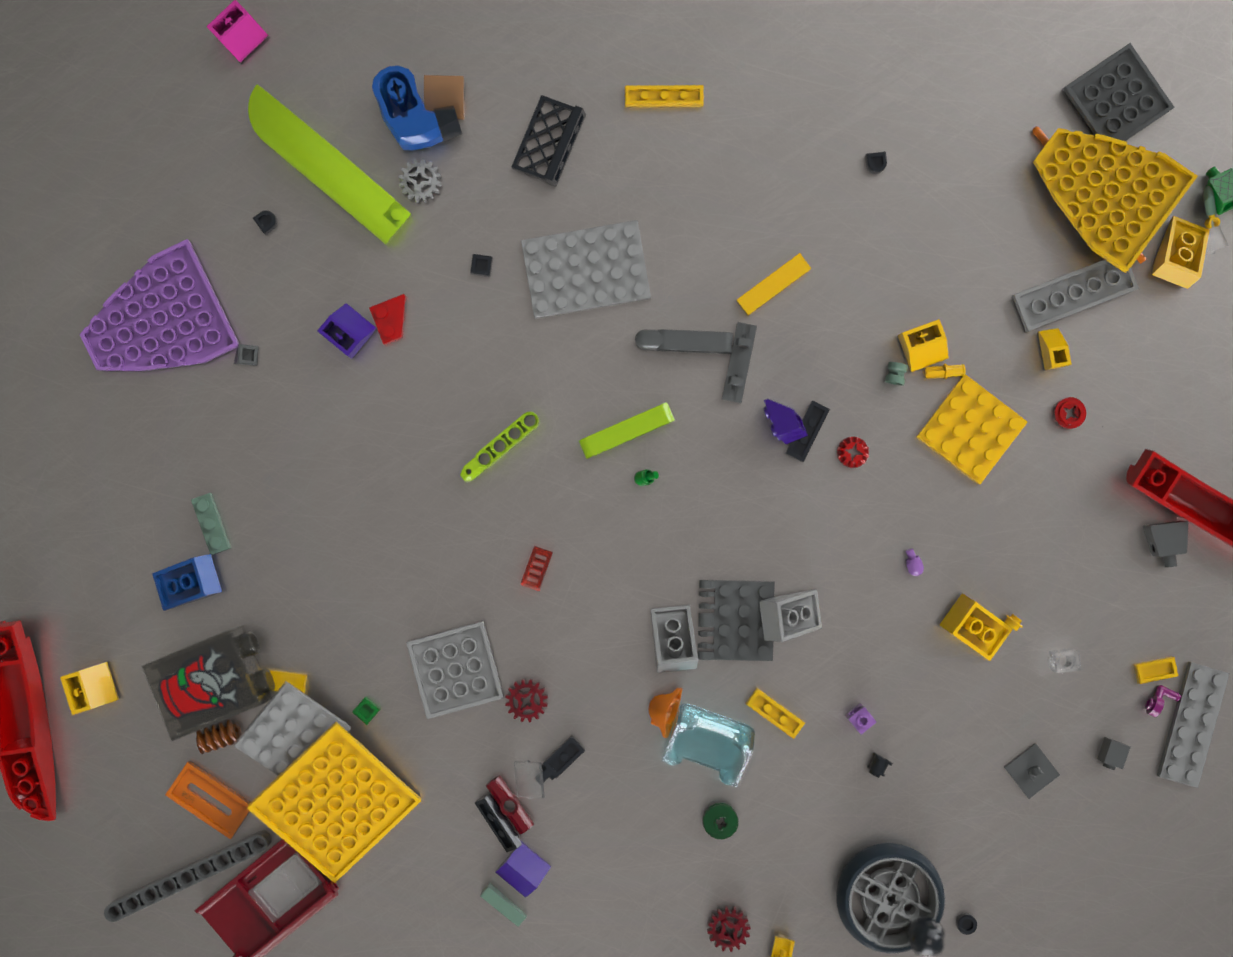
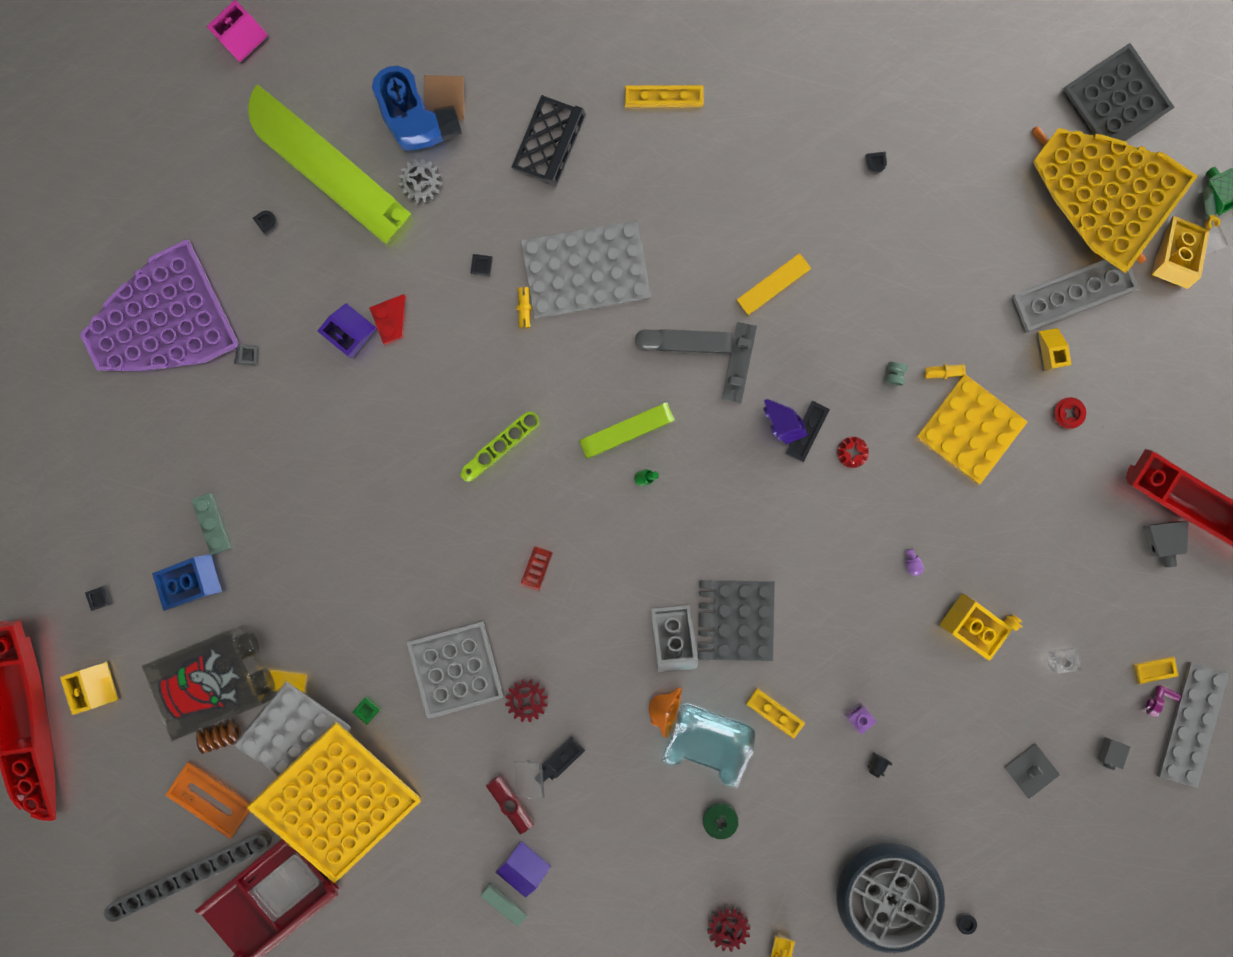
black plate [475,794,522,852] -> none
light grey slope [759,589,822,642] -> none
yellow slope [897,319,949,372] -> none
black piece [907,916,945,957] -> none
none -> black tile [85,586,112,611]
none -> yellow pin [516,287,532,328]

